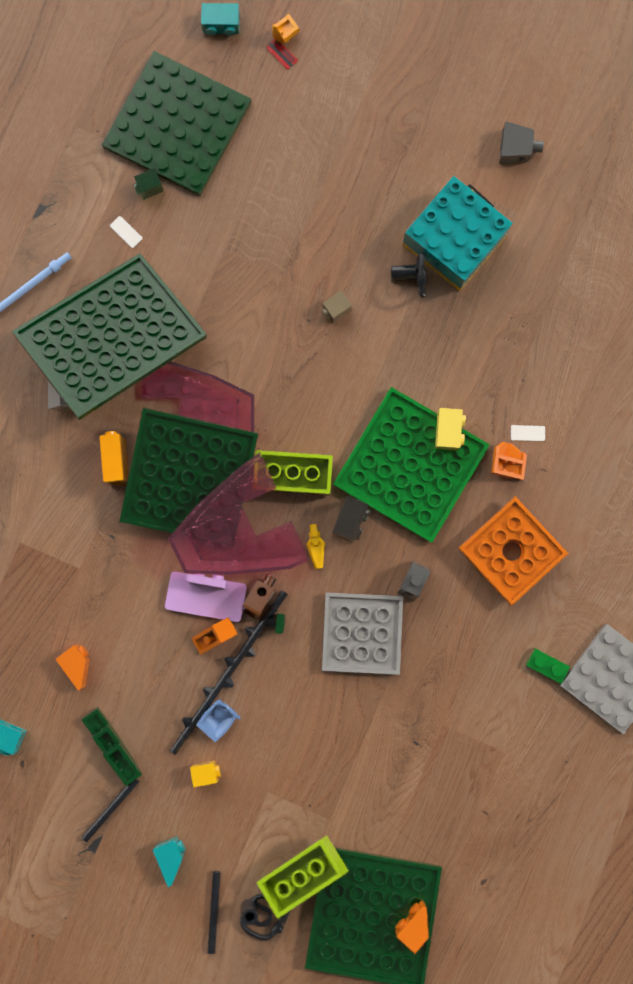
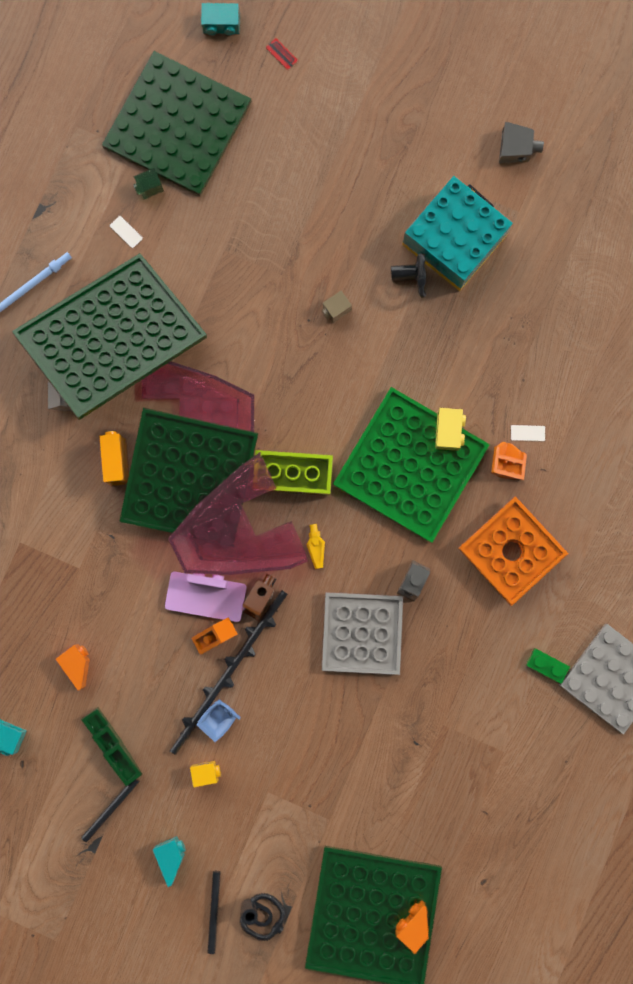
lime brick [256,836,348,919] -> none
light orange plate [272,14,300,43] -> none
dark green tile [275,613,286,634] -> none
clear smoke brick [332,496,370,543] -> none

